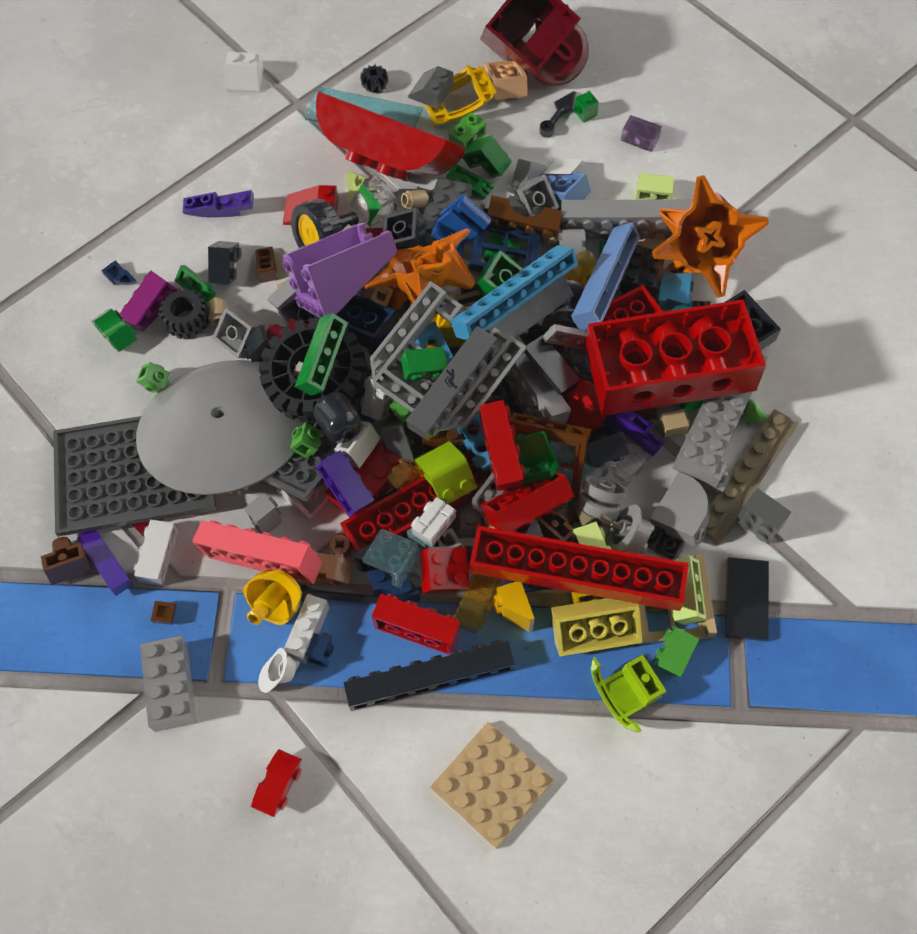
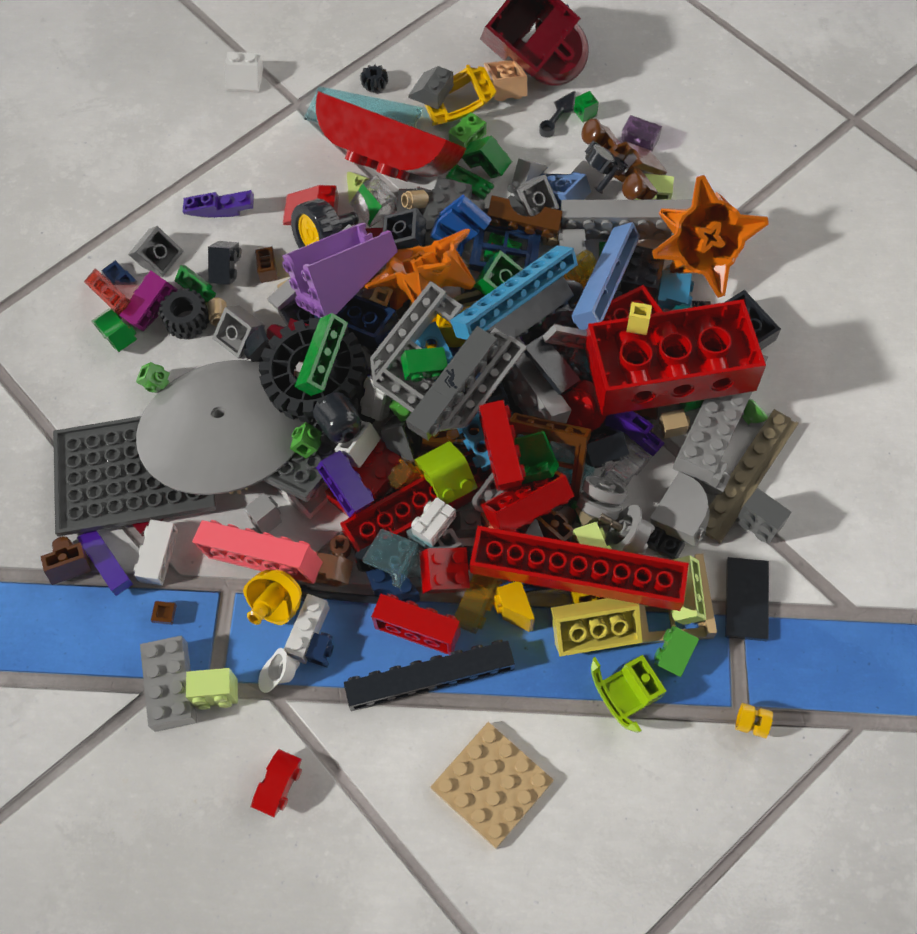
none -> clear red plate [84,268,131,315]
none -> dark grey slope [128,226,184,277]
none -> yellowish green brick [186,668,238,710]
none -> reddish brown piece [581,119,667,200]
none -> light yellow brick [626,302,652,335]
none -> yellow wheel [735,702,773,739]

